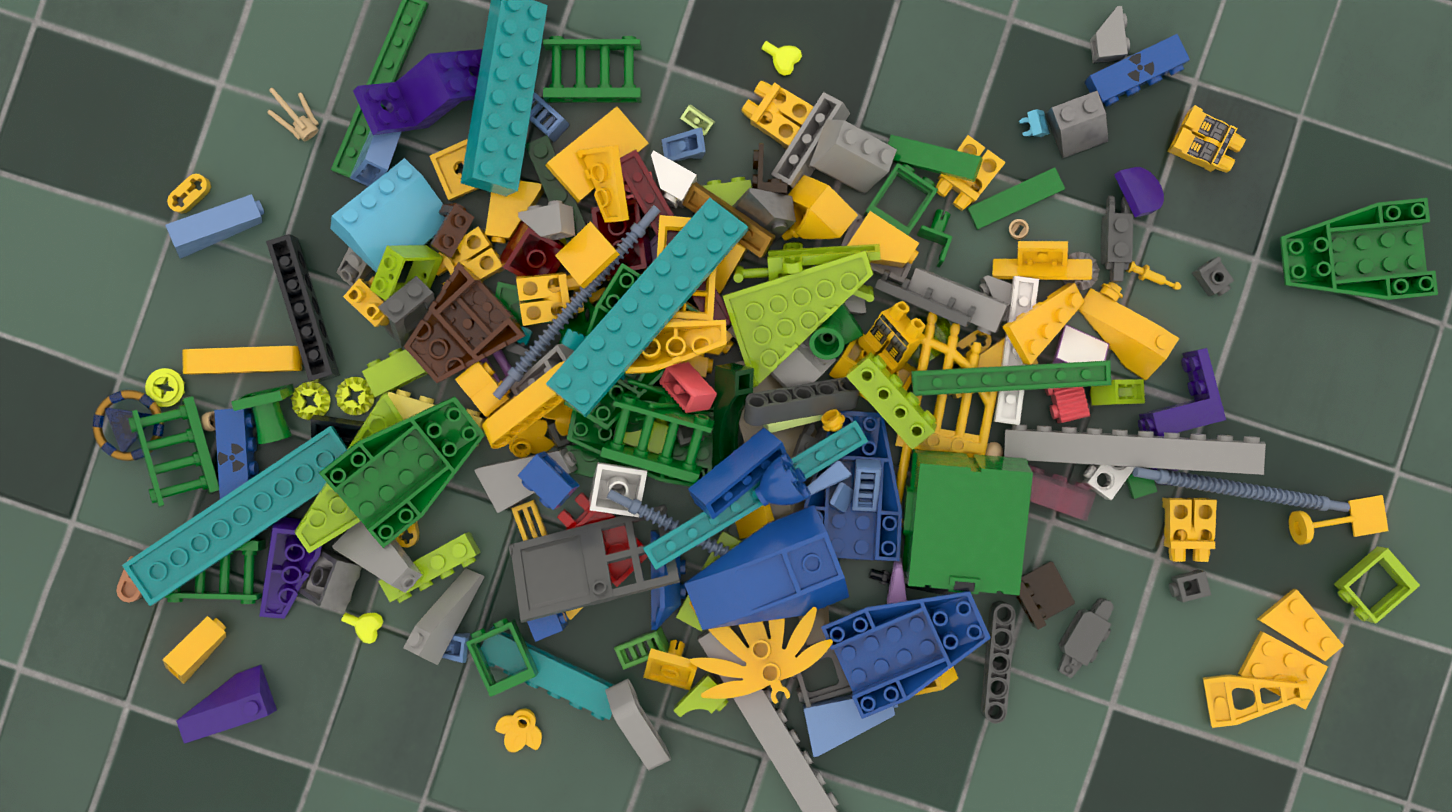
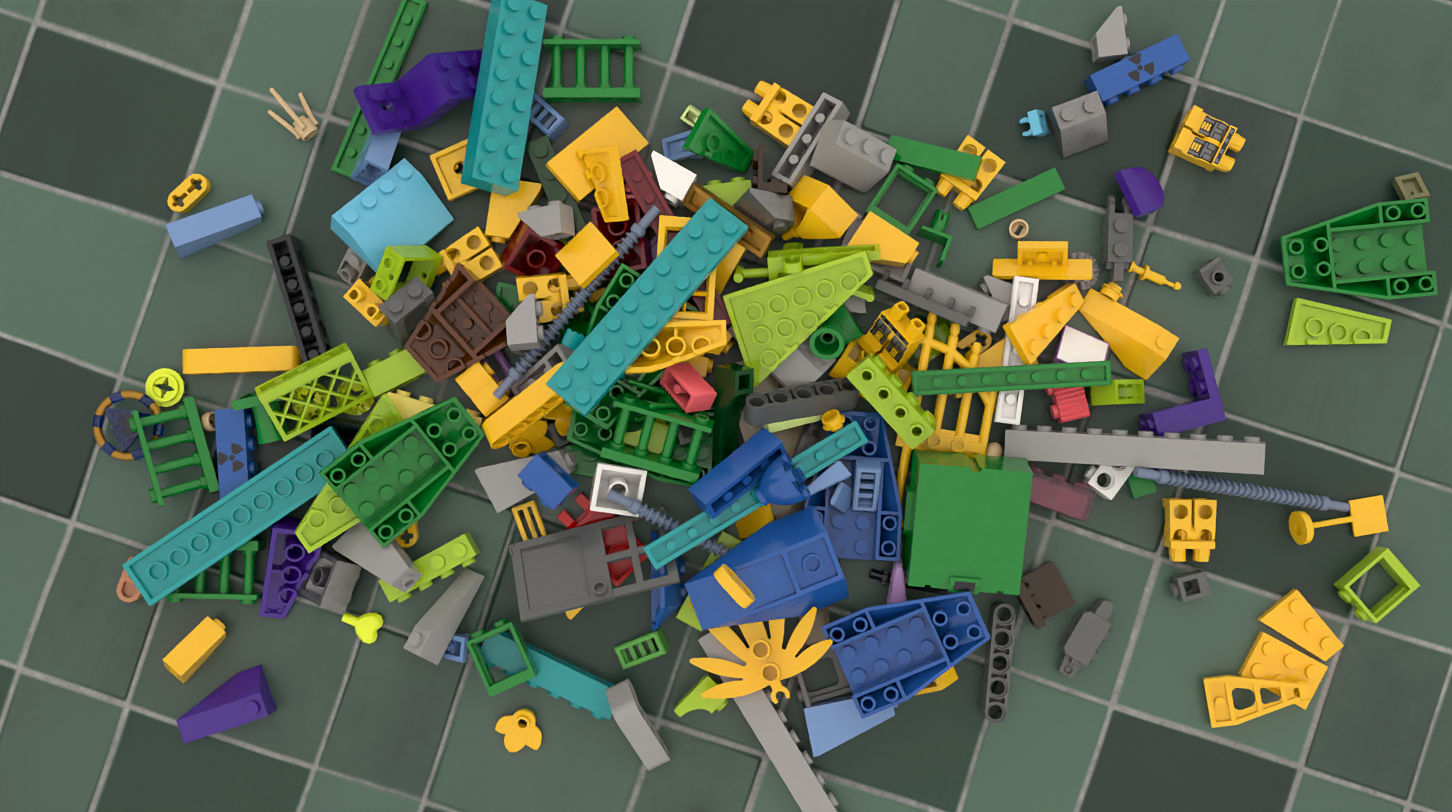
reddish brown bracket [431,203,475,258] -> none
blue brick [527,612,569,642] -> none
yellow tile [643,640,697,690] -> none
neon yellow rock [761,41,802,76] -> none
none -> lime fence [254,343,374,442]
none -> light grey slope [506,293,545,351]
none -> green wing [682,108,754,173]
none -> yellow beam [714,564,755,609]
none -> lime wing [1283,298,1392,345]
none -> olive bracket [1392,172,1430,200]

